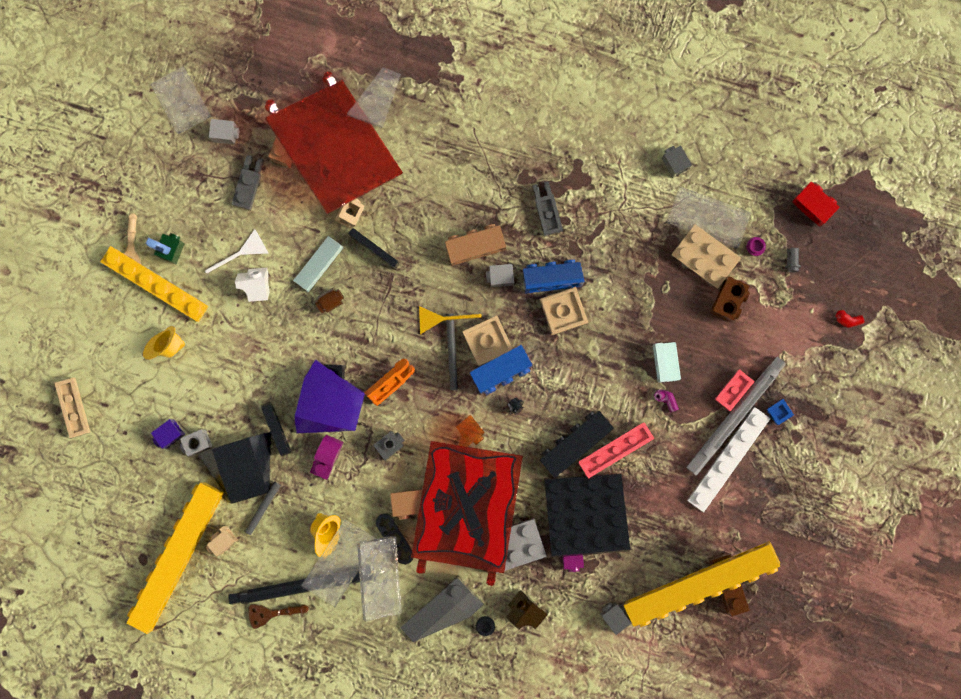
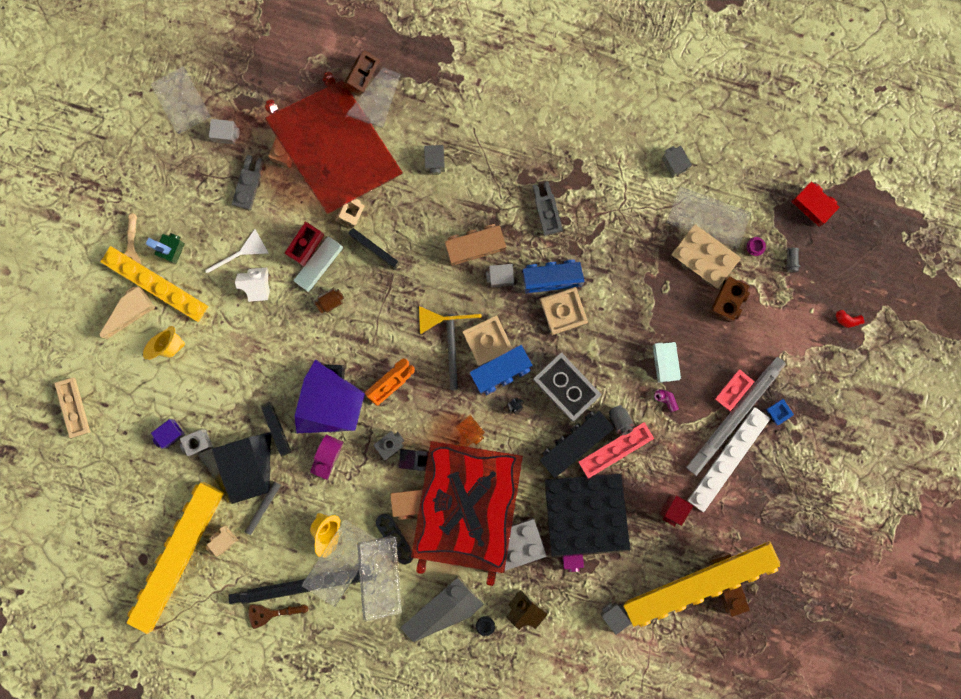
none -> tan slope [99,287,155,339]
none -> dark red brick [284,221,324,267]
none -> reddish brown brick [342,50,380,96]
none -> black slope [399,449,434,472]
none -> dark grey brick [424,145,445,175]
none -> light grey brick [533,352,602,422]
none -> dark grey brick [609,405,634,435]
none -> dark red brick [659,494,694,527]

